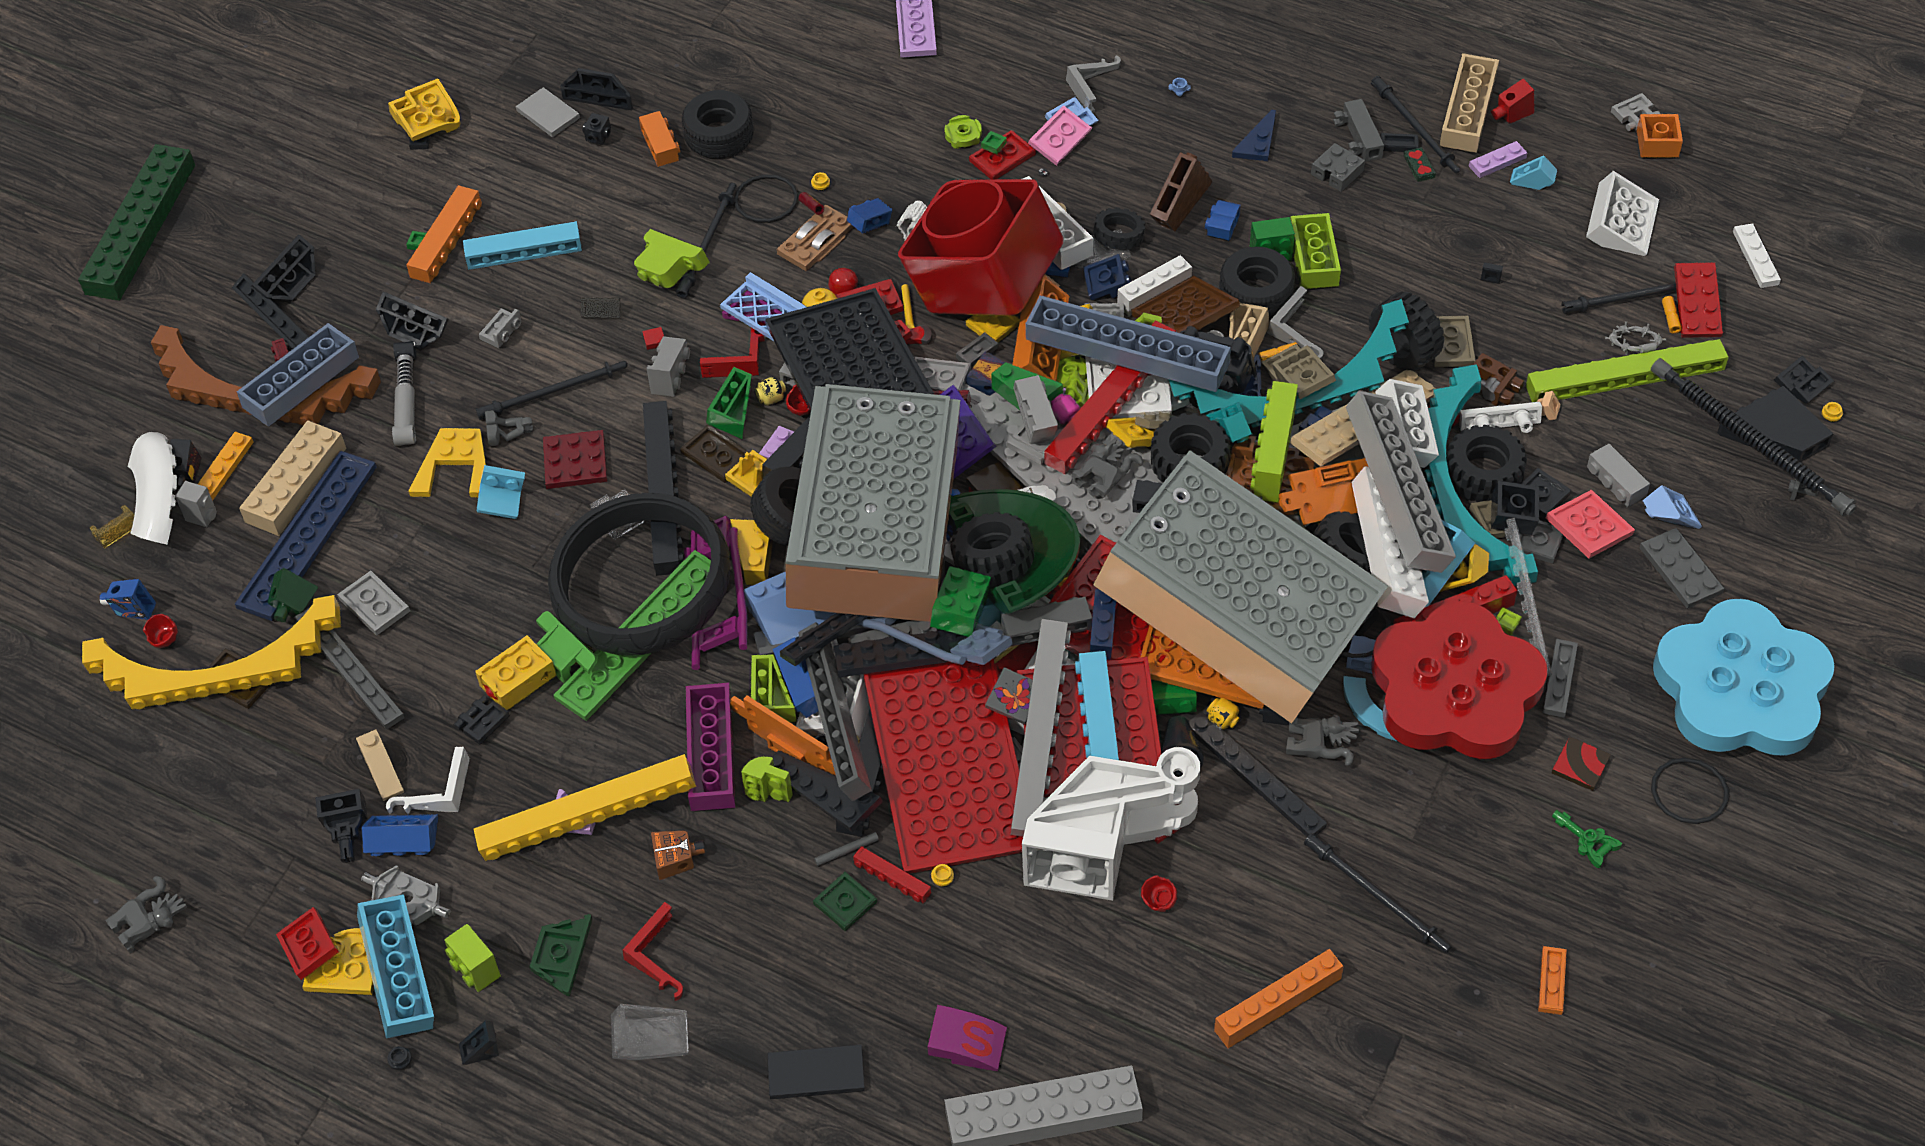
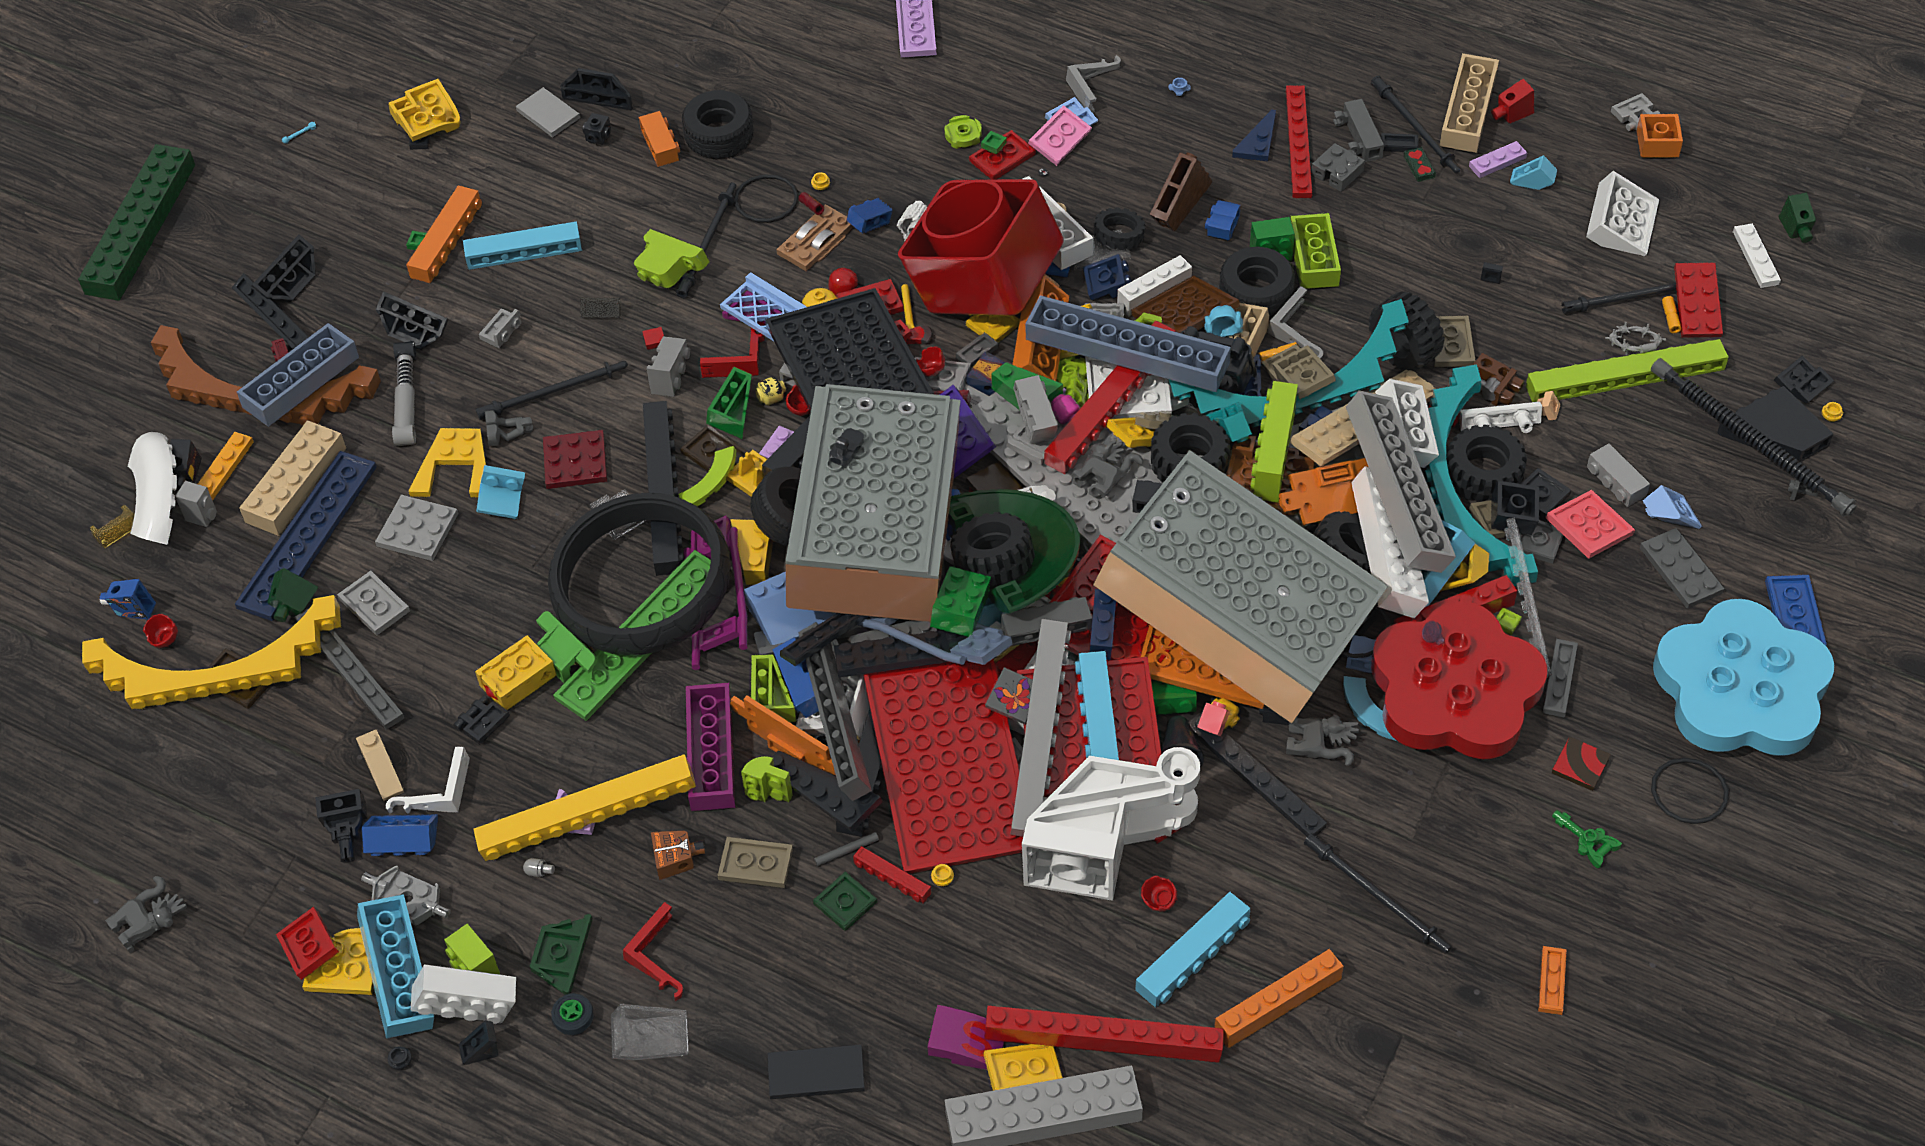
none -> medium azure hinge [282,122,316,144]
none -> light grey plate [375,495,458,561]
none -> white brick [411,965,516,1024]
none -> light grey cylinder [523,858,555,877]
none -> black wheel [551,993,594,1035]
none -> lime tile [679,446,736,507]
none -> dark tan plate [718,837,793,888]
none -> black piece [829,428,864,467]
none -> red hair [916,347,946,377]
none -> red brick [984,1006,1223,1063]
none -> yellow tile [984,1044,1063,1091]
none -> medium azure brick [1135,892,1250,1008]
none -> coral brick [1197,701,1230,737]
none -> medium azure hair [1204,305,1243,337]
none -> red plate [1286,86,1312,198]
none -> clear purple plate [1422,621,1445,645]
none -> blue tile [1765,575,1827,646]
none -> dark green torso [1778,193,1816,243]

